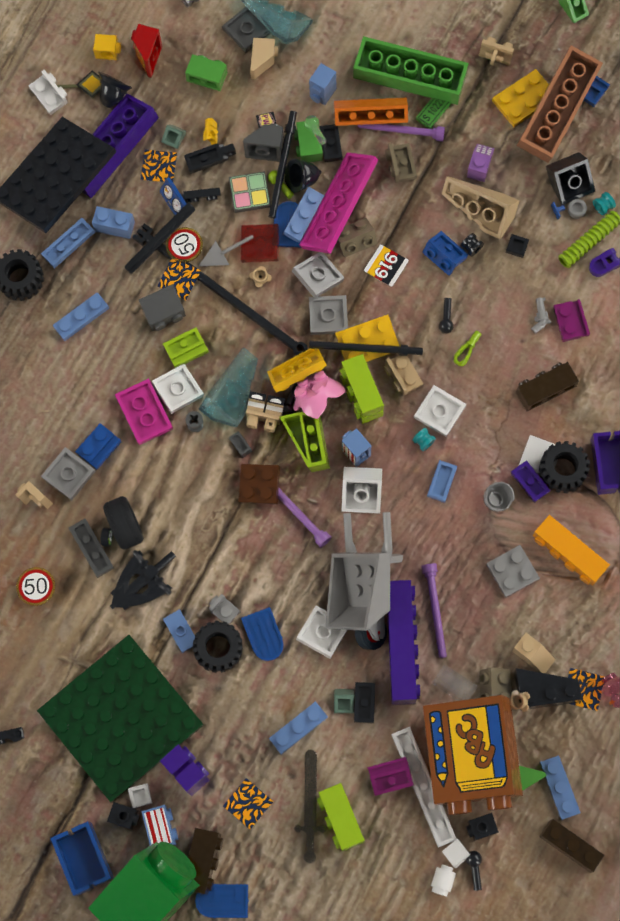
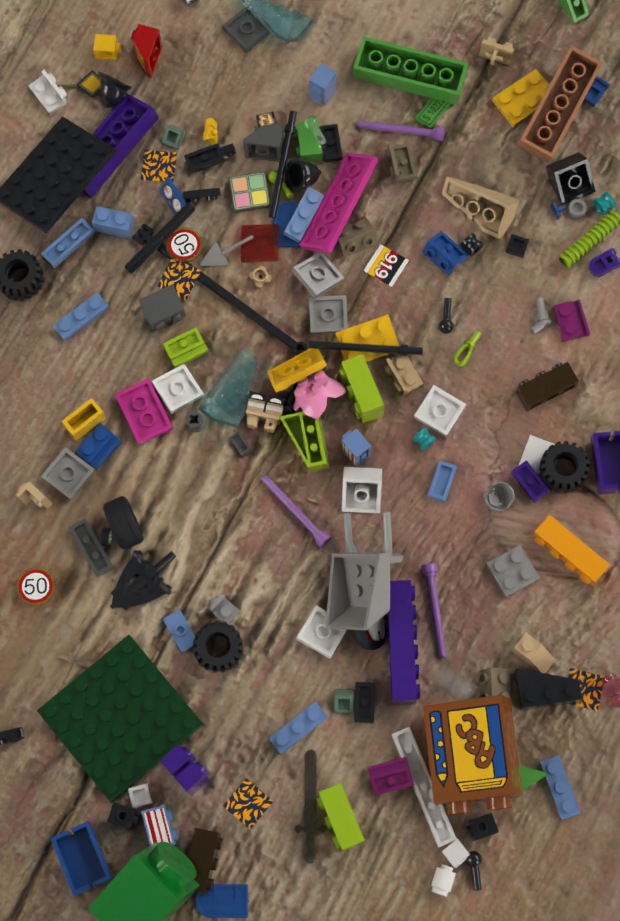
bright green brick [185,54,228,91] -> none
reddish brown plate [238,464,280,504] -> none
blue window [241,607,284,661] -> none
tan slope [250,38,279,79] -> none
orange brick [334,97,408,126] -> none
medium lavender slope [467,144,495,182] -> none
tan plate [510,690,530,712] -> none
dark brown brick [540,819,604,873] -> none
none -> yellow brick [62,398,106,441]

